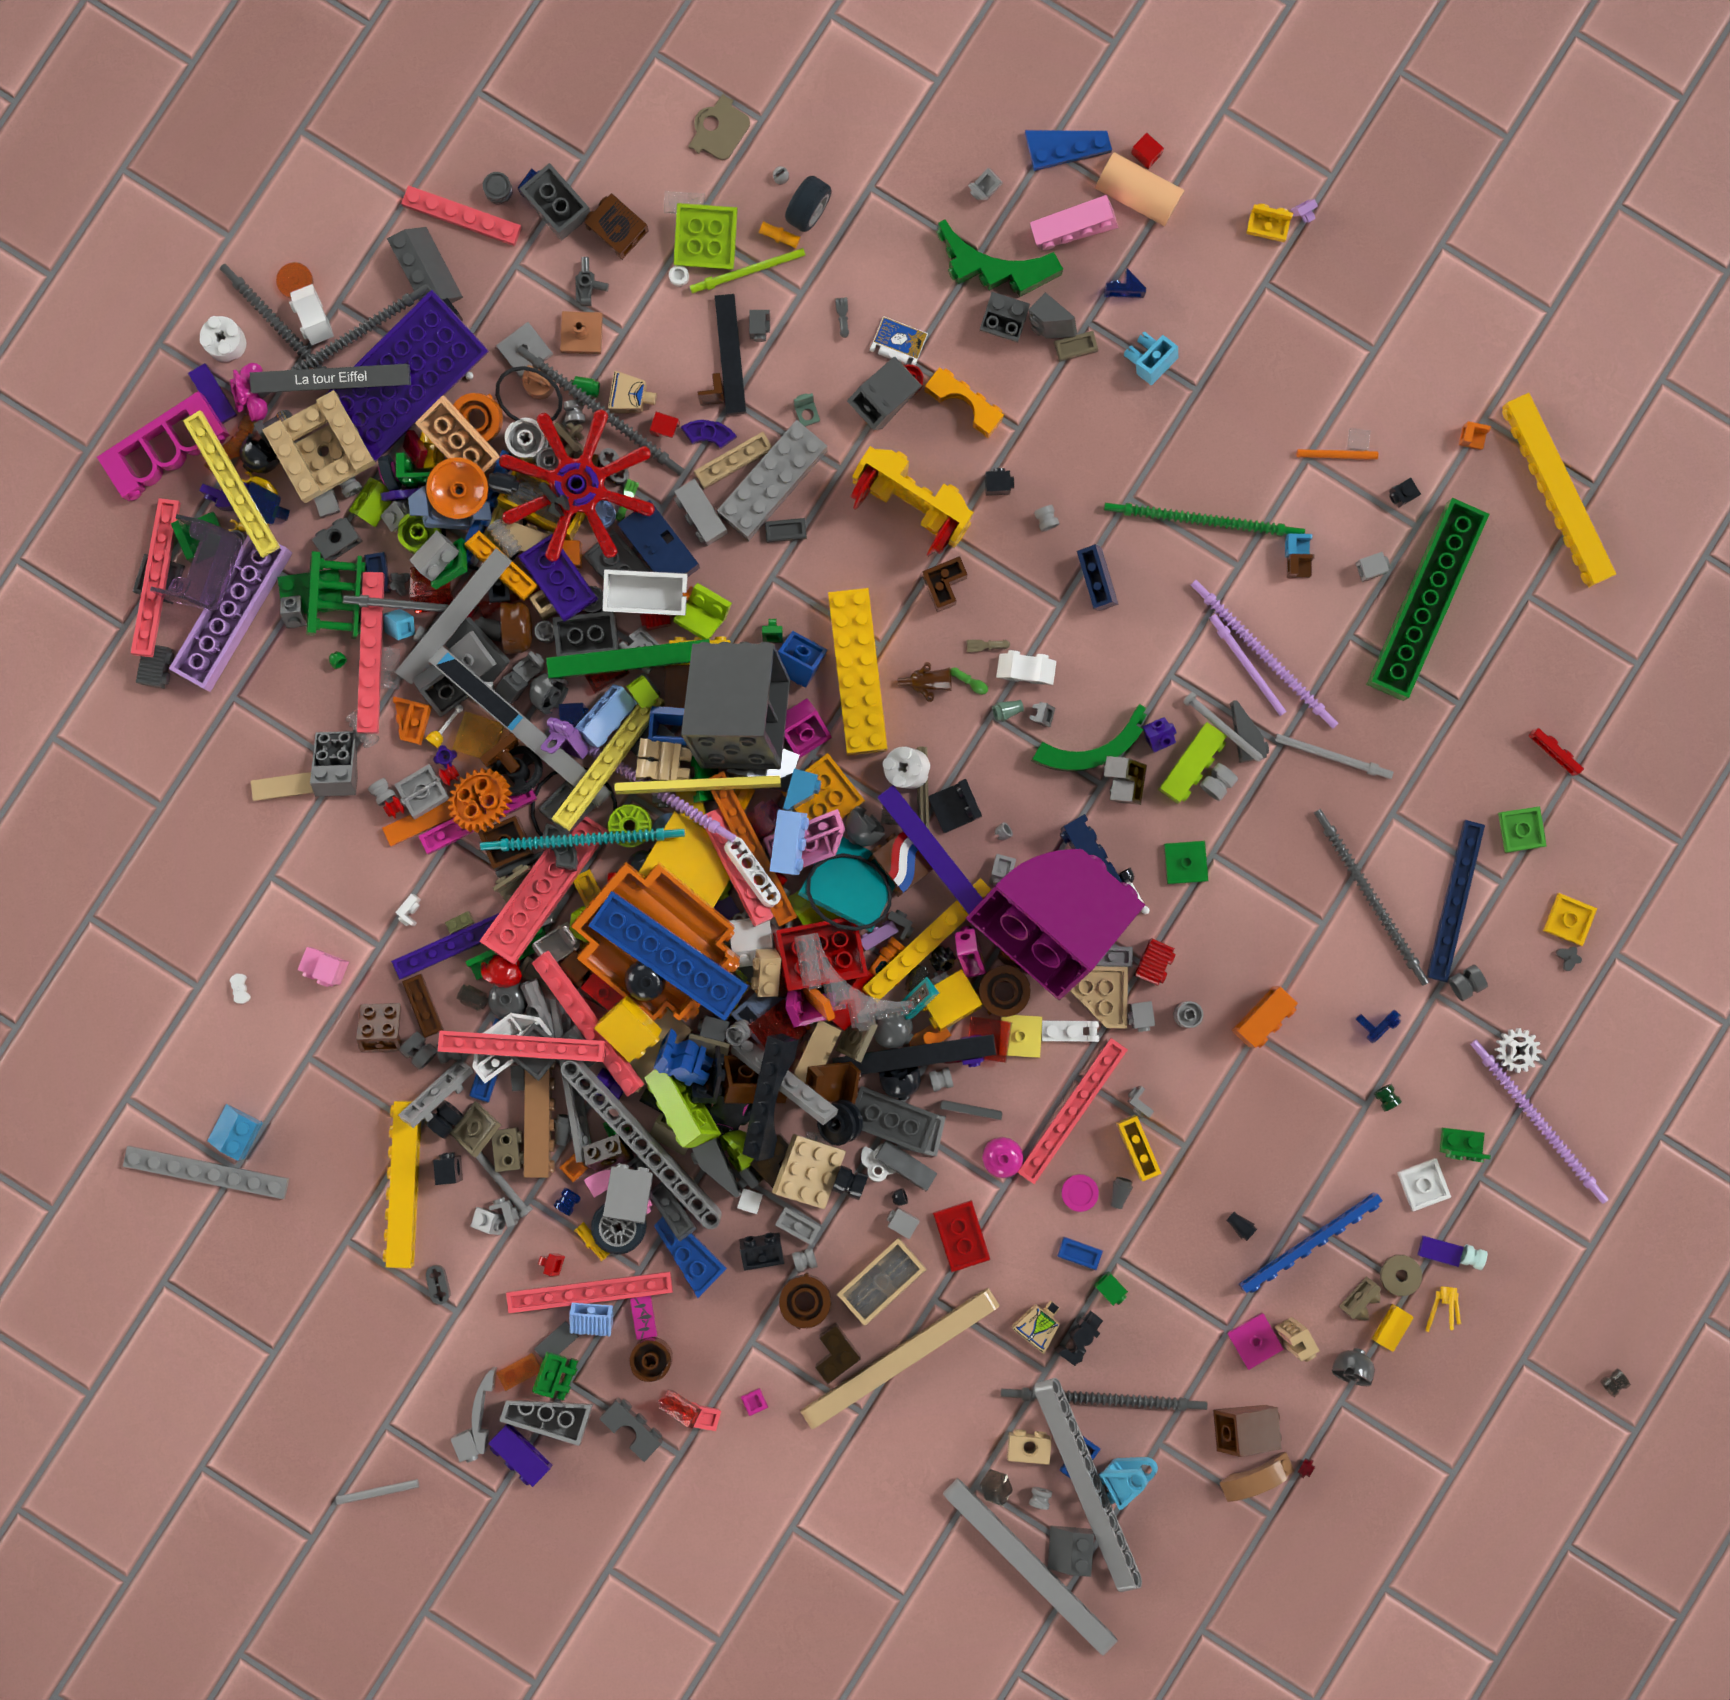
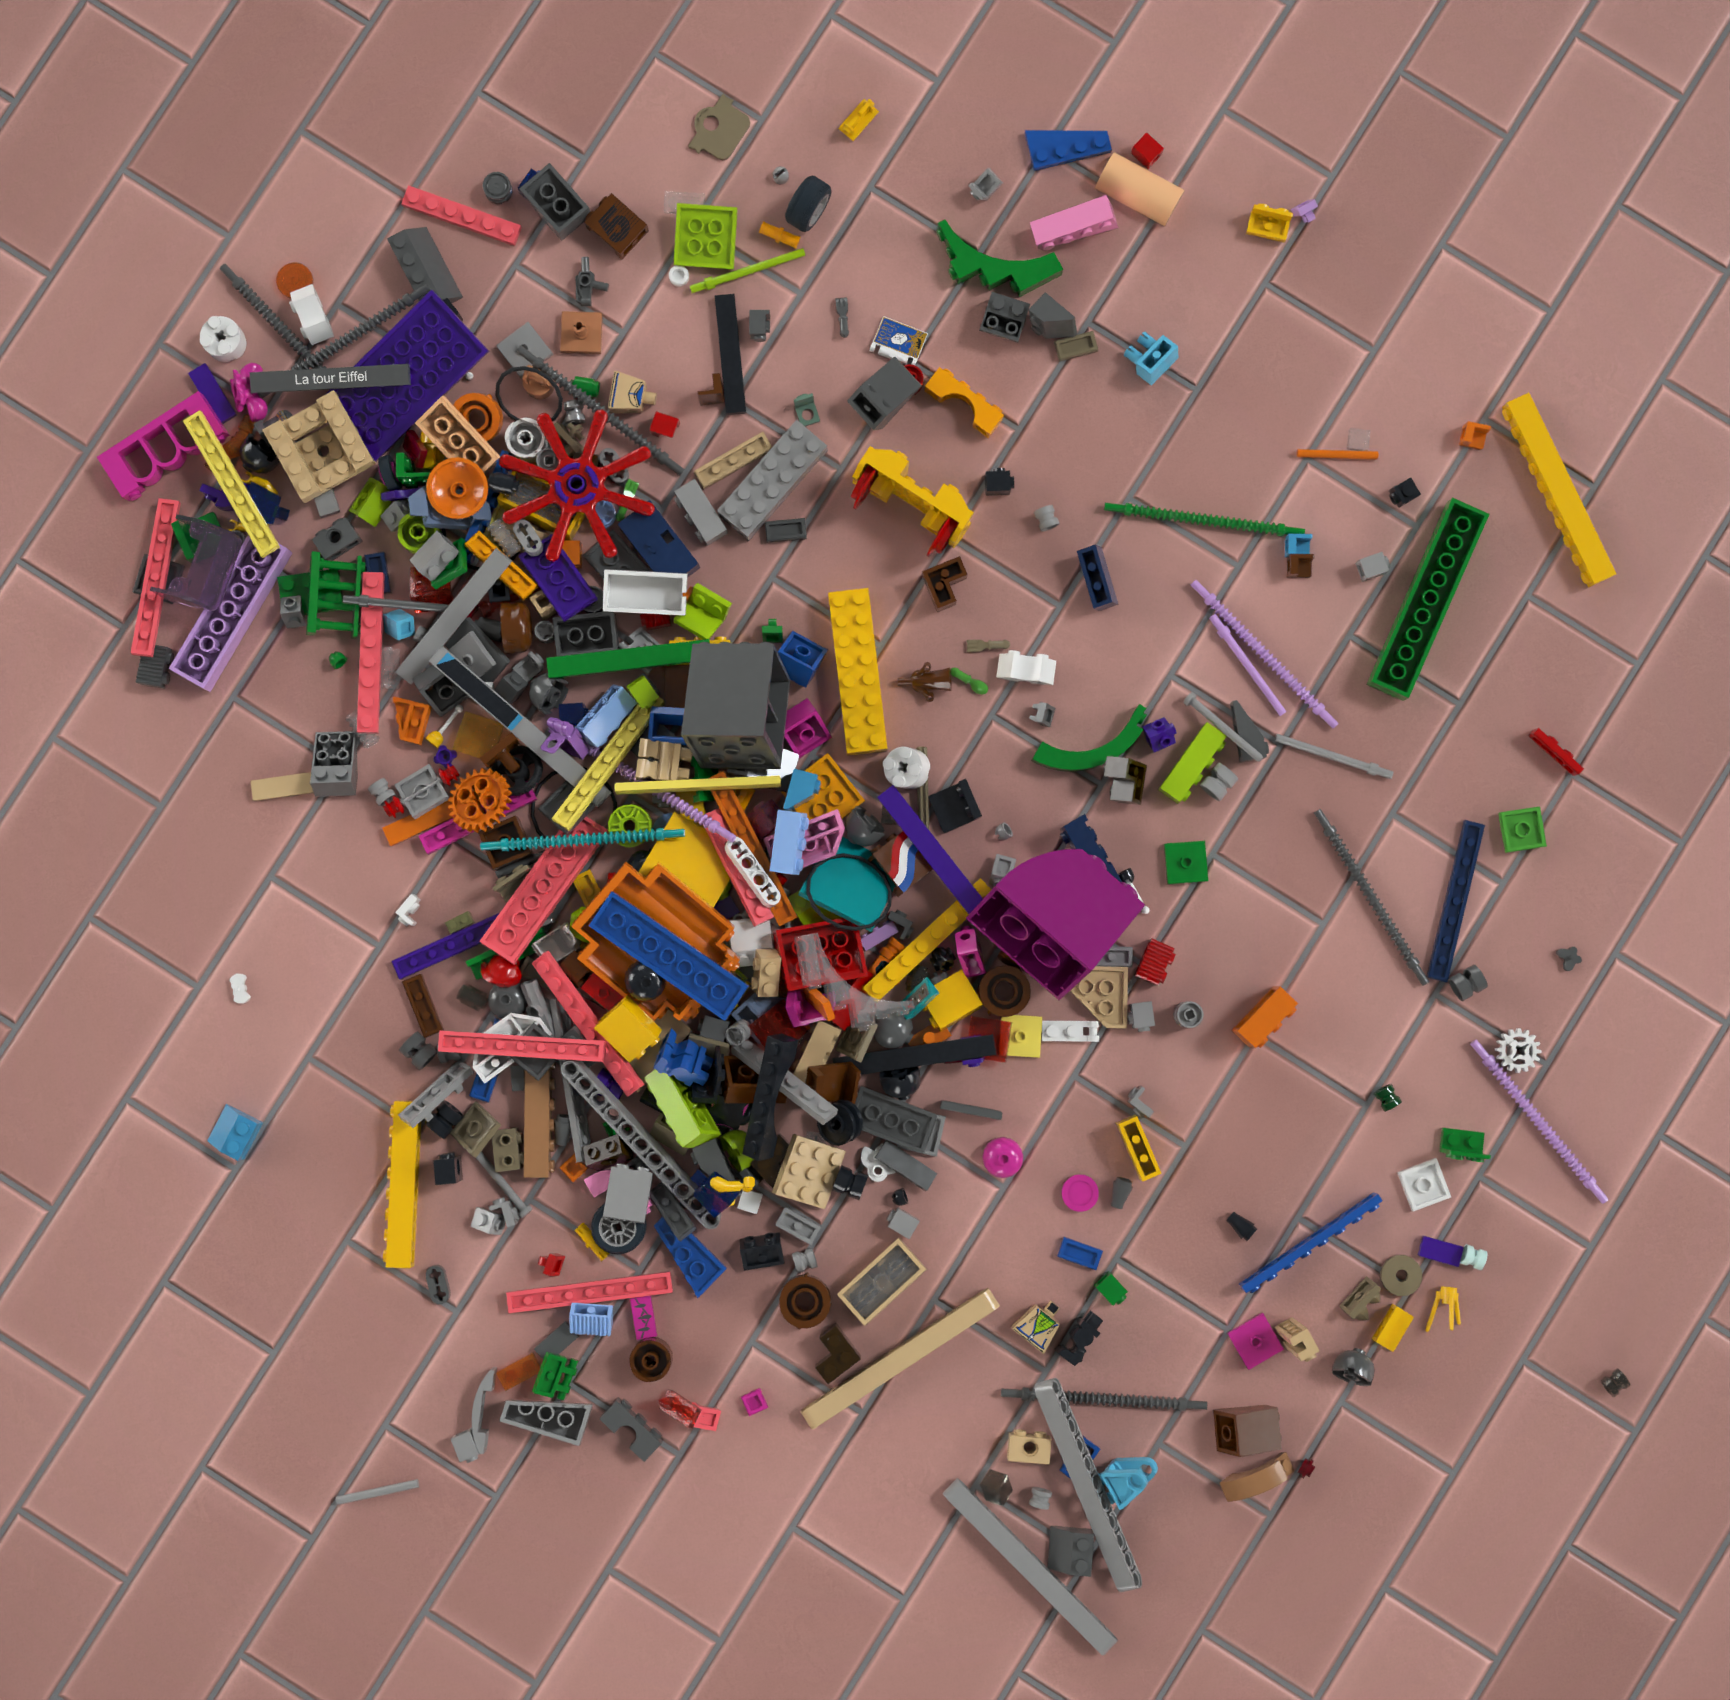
light grey plate [123,1146,290,1199] -> none
bright pink brick [298,947,349,987] -> none
light grey wheel [339,476,362,498] -> none
reddish brown bracket [356,1003,402,1052] -> none
dark grey piece [388,573,411,596] -> none
dark purple brick [488,1424,553,1487] -> none
pearl dark grey bar [539,482,570,516] -> none
dark grey tile [543,823,578,871] -> none
clear blue wheel [553,1187,581,1216] -> none
clear red tile [584,670,630,694] -> none
dark purple tile [681,420,737,449] -> none
light grey wheel [929,1067,954,1092] -> none
red tile [933,1200,991,1272] -> none
sand green cone [992,700,1024,722] -> none
coral plate [1017,1038,1128,1184] -> none
clear blue slope [1104,268,1146,298] -> none
clear blue piece [1356,1010,1401,1044] -> none
yellow tile [1543,893,1597,946] -> none
none -> light grey beam [513,520,543,556]
none -> clear blue torso [690,1169,755,1218]
none -> yellow hinge [838,99,879,141]

